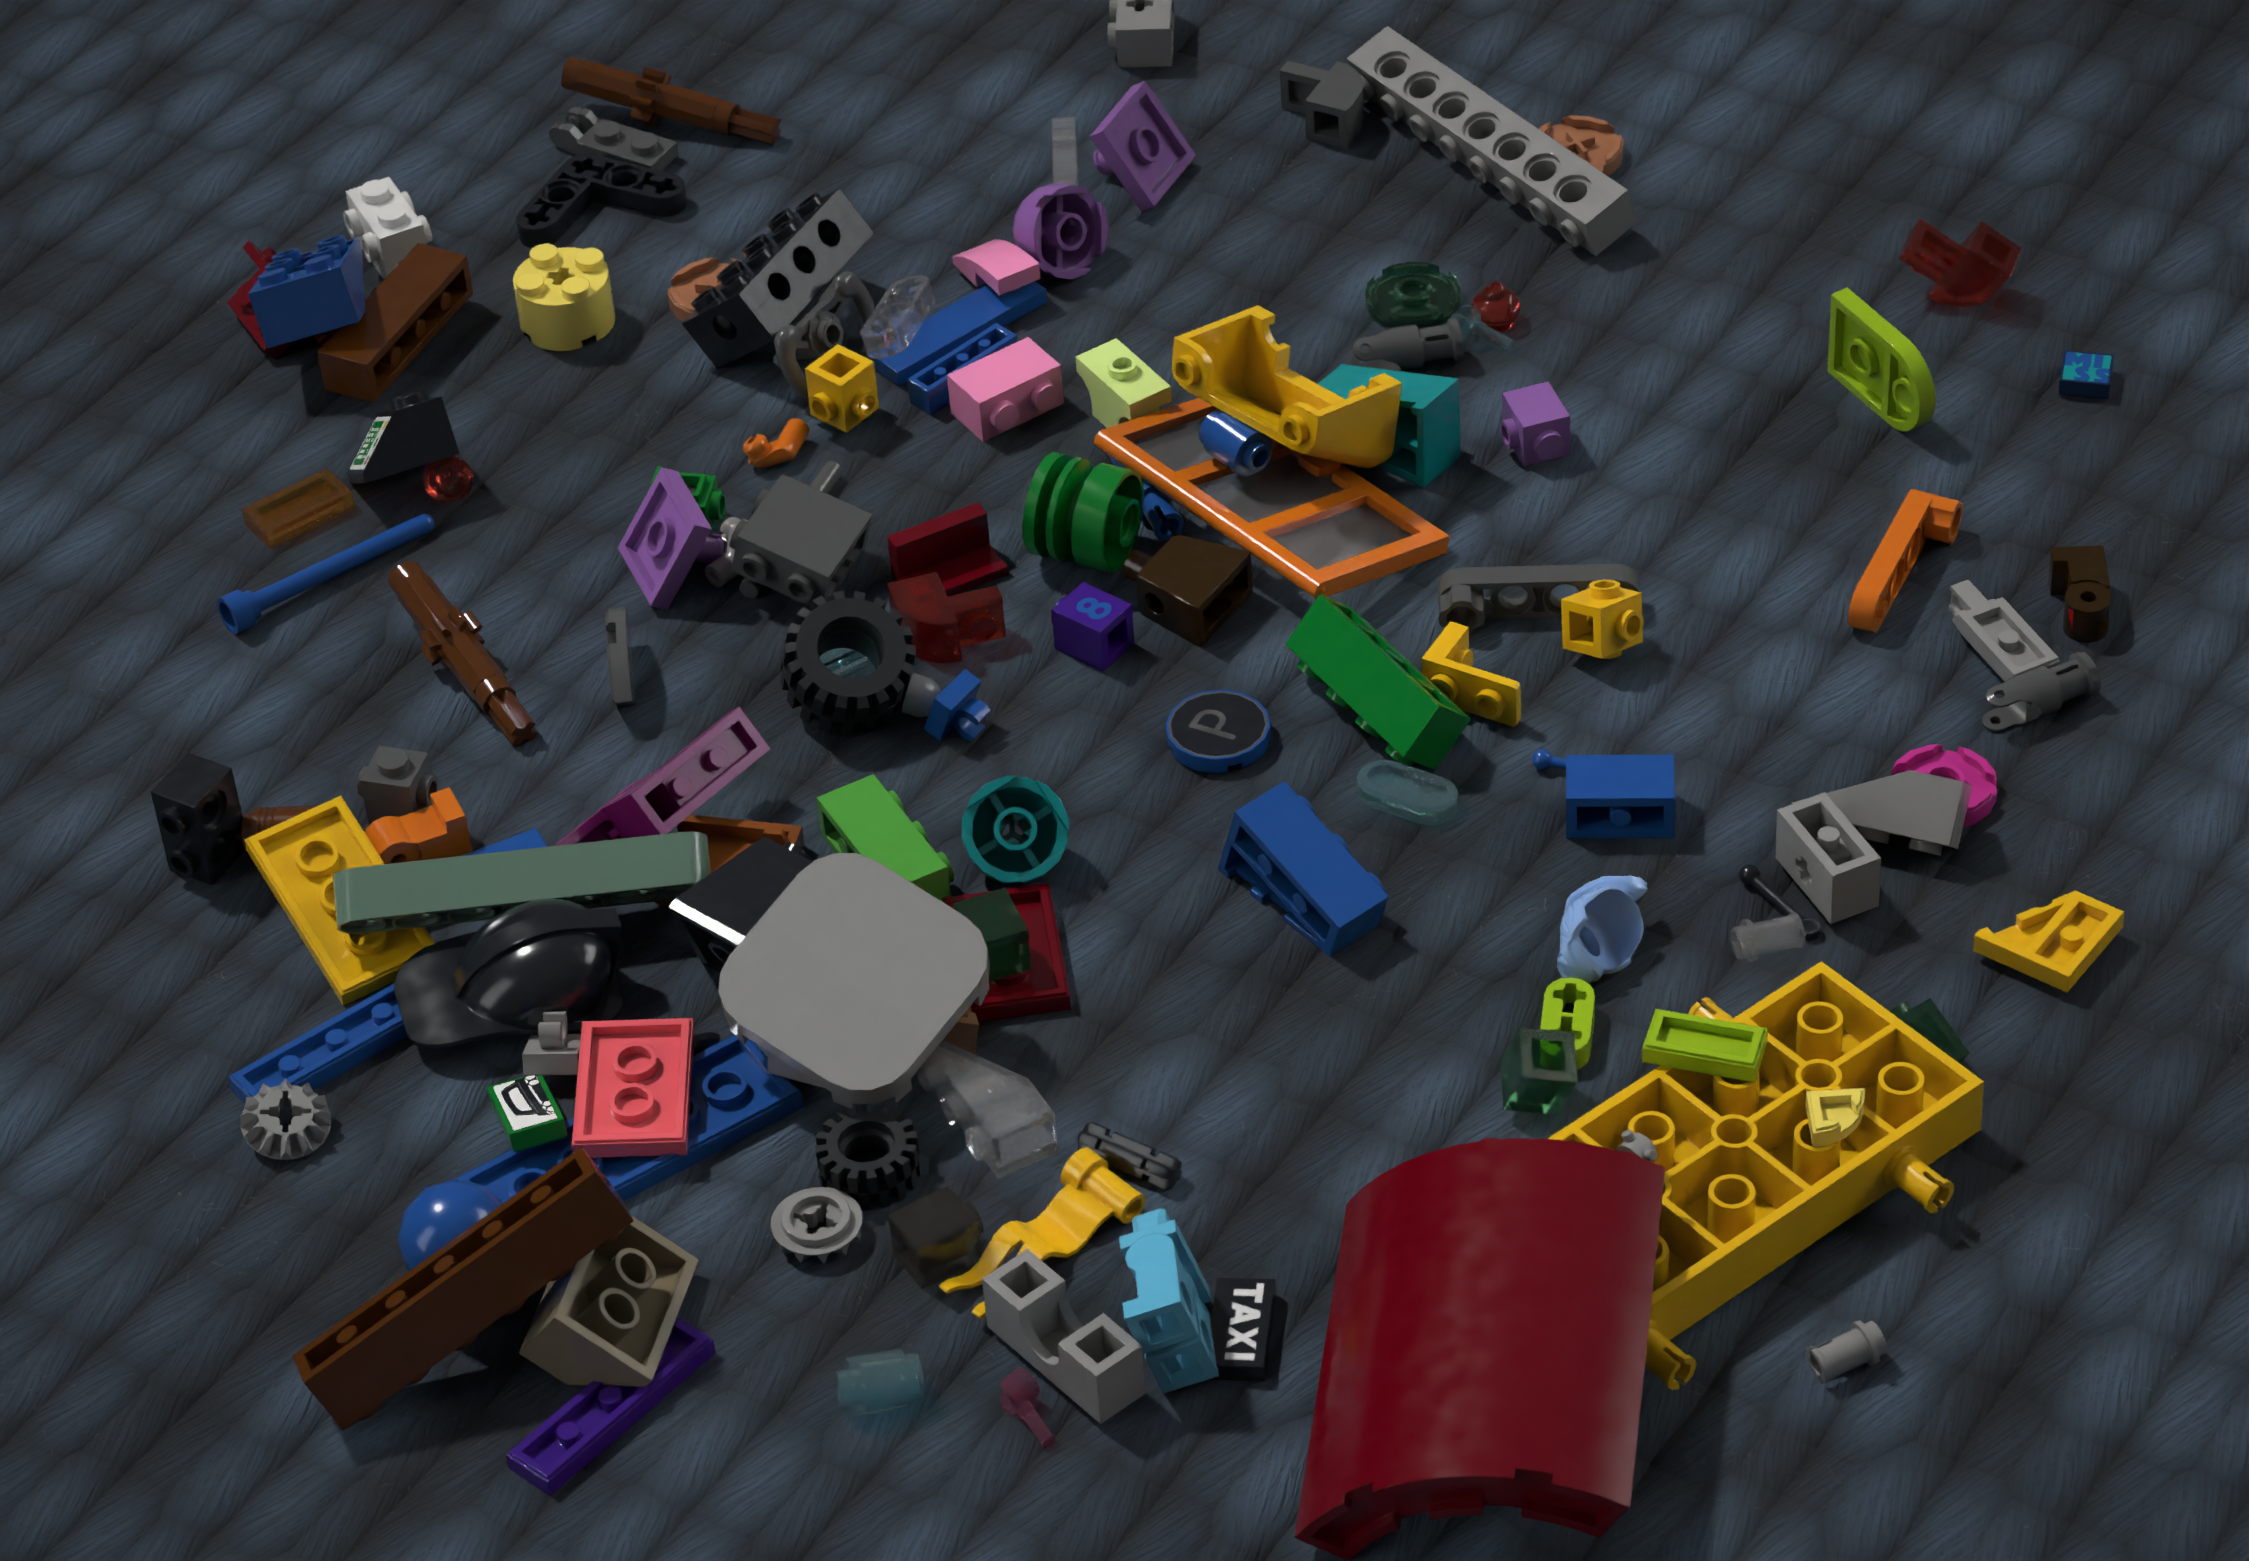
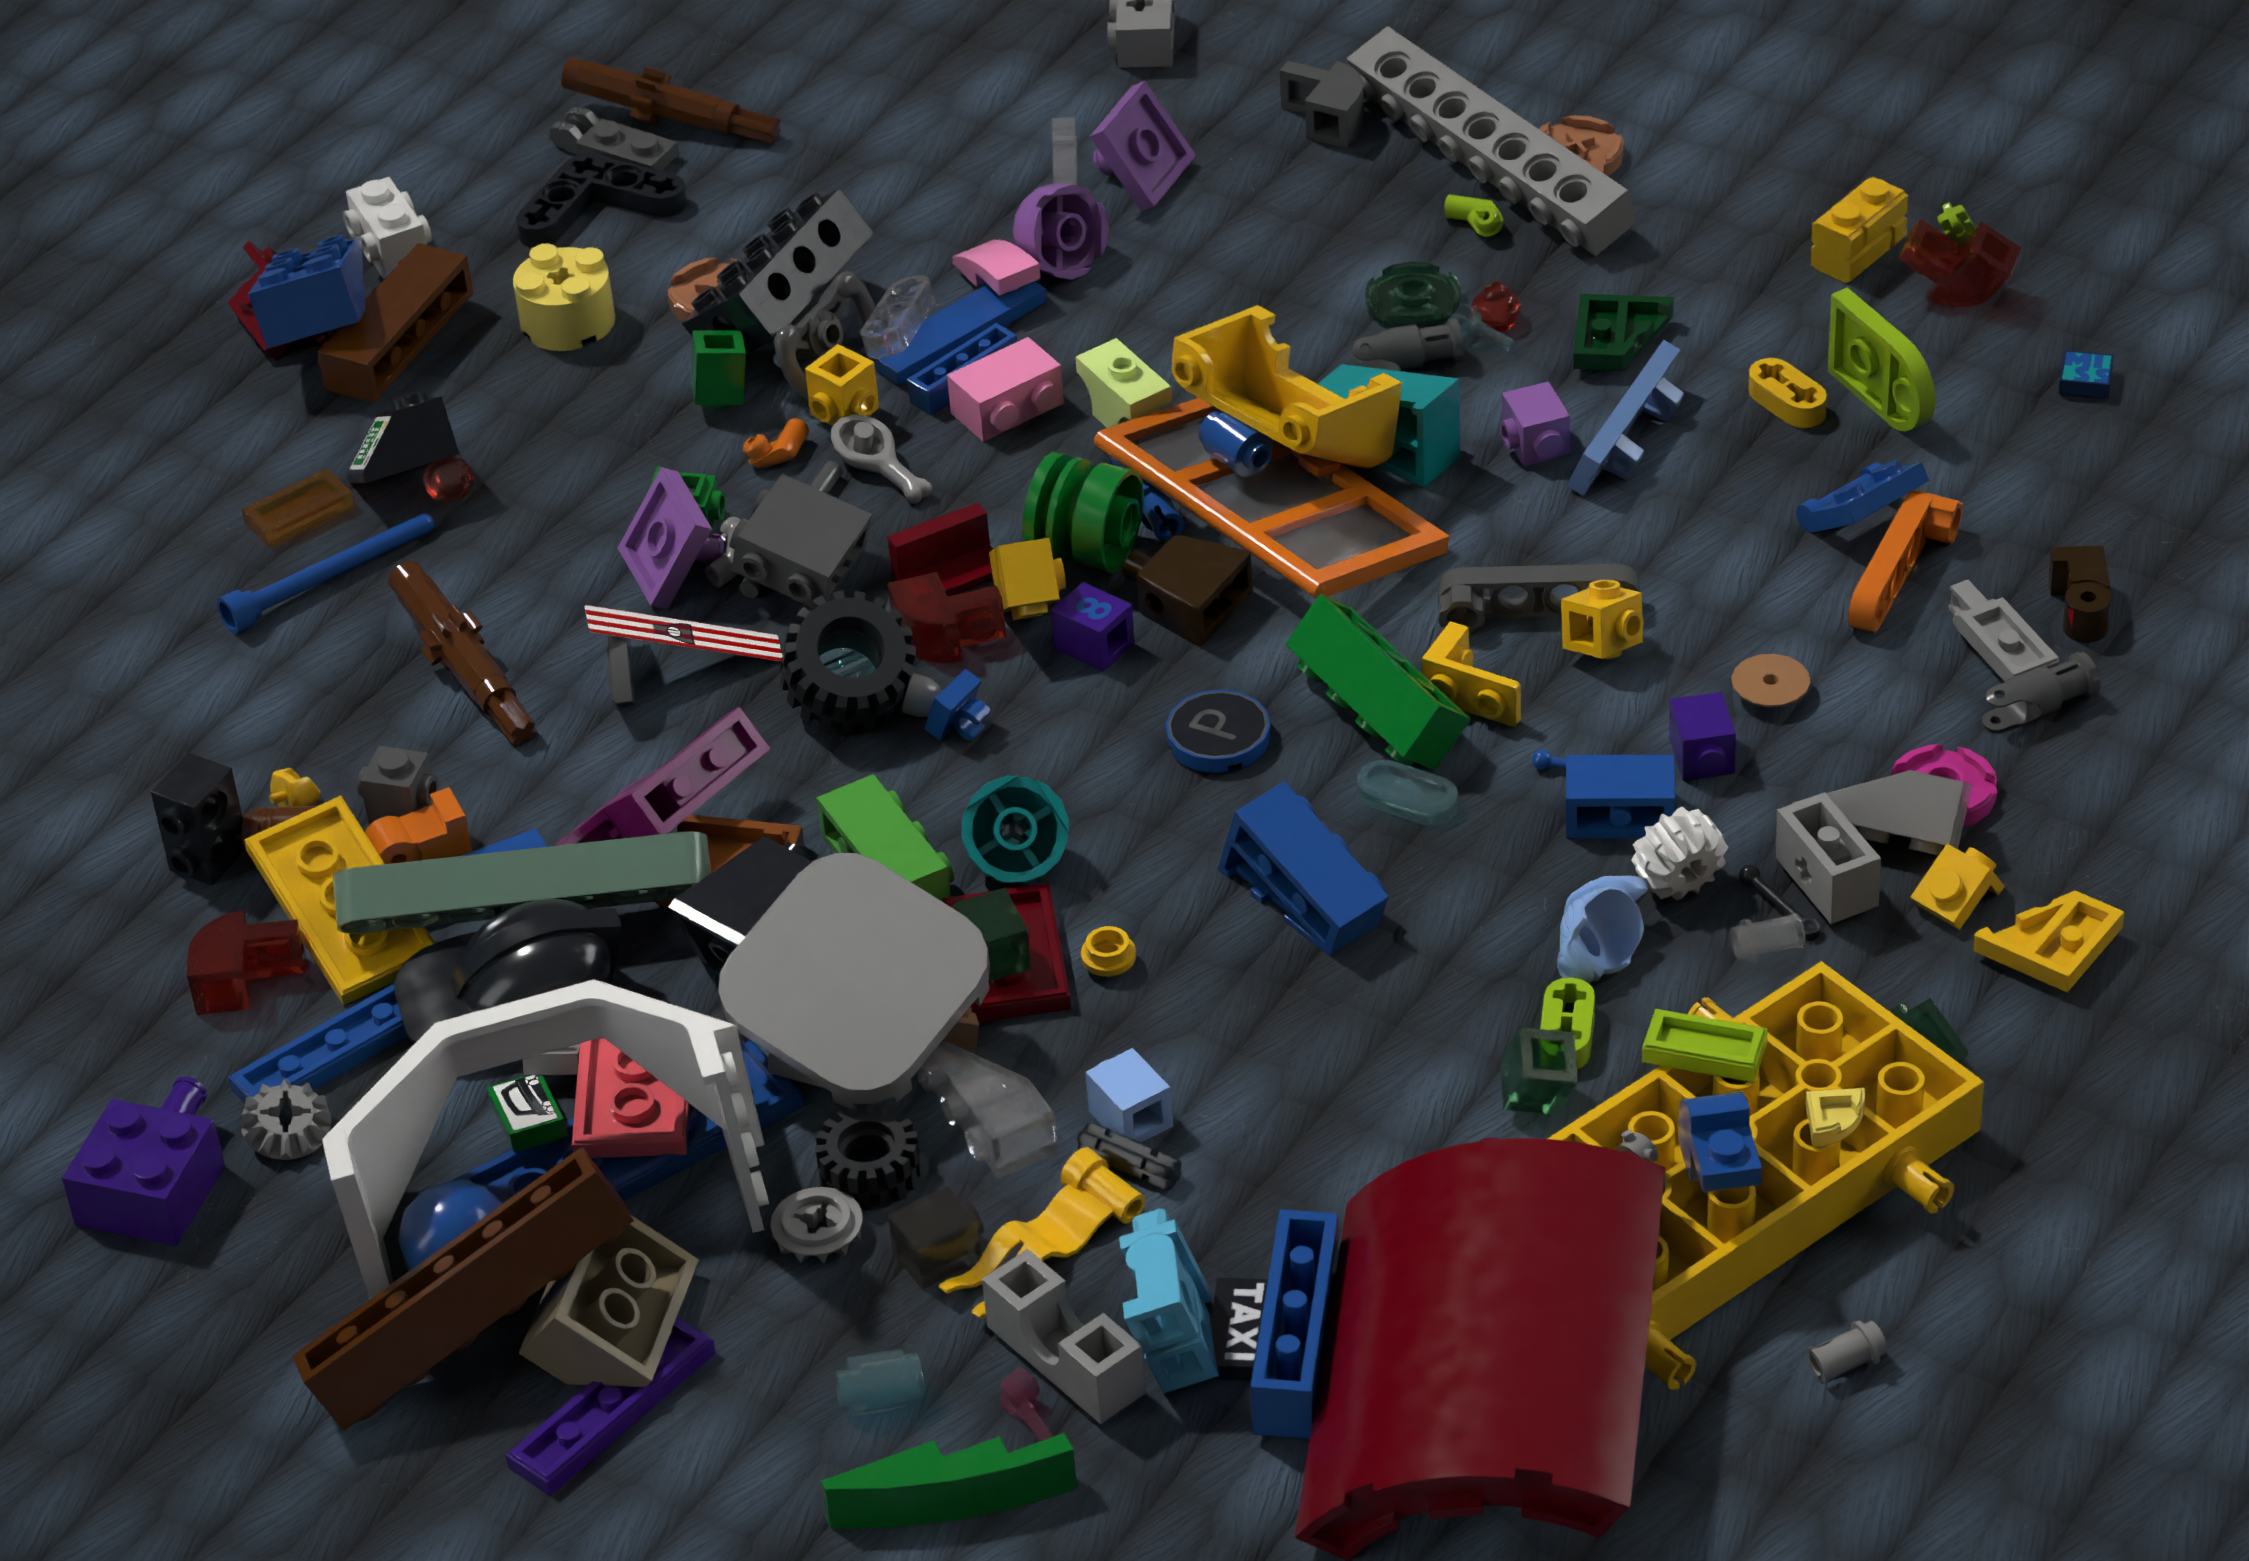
none -> dark purple brick [62,1076,225,1246]
none -> clear red brick [187,910,306,1015]
none -> yellow piece [269,768,321,807]
none -> white panel [322,979,769,1299]
none -> sticker [585,605,782,662]
none -> green brick [691,330,746,409]
none -> green slope [821,1433,1078,1529]
none -> light grey piece [831,414,932,504]
none -> yellow brick [989,538,1066,620]
none -> yellow plate [1081,926,1136,977]
none -> light blue brick [1085,1048,1173,1143]
none -> blue brick [1251,1209,1339,1439]
none -> lime arm [1444,194,1503,237]
none -> medium blue hinge [1567,340,1684,496]
none -> dark green wing [1573,294,1674,372]
none -> white gear [1631,807,1728,901]
none -> dark purple brick [1669,692,1736,780]
none -> blue brick [1678,1092,1762,1192]
none -> medium nougat piece [1731,654,1810,707]
none -> yellow beam [1748,358,1827,428]
none -> blue plate [1796,460,1930,532]
none -> yellow brick [1811,177,1908,283]
none -> yellow bracket [1910,843,2005,930]
none -> lime axle [1937,202,1984,261]

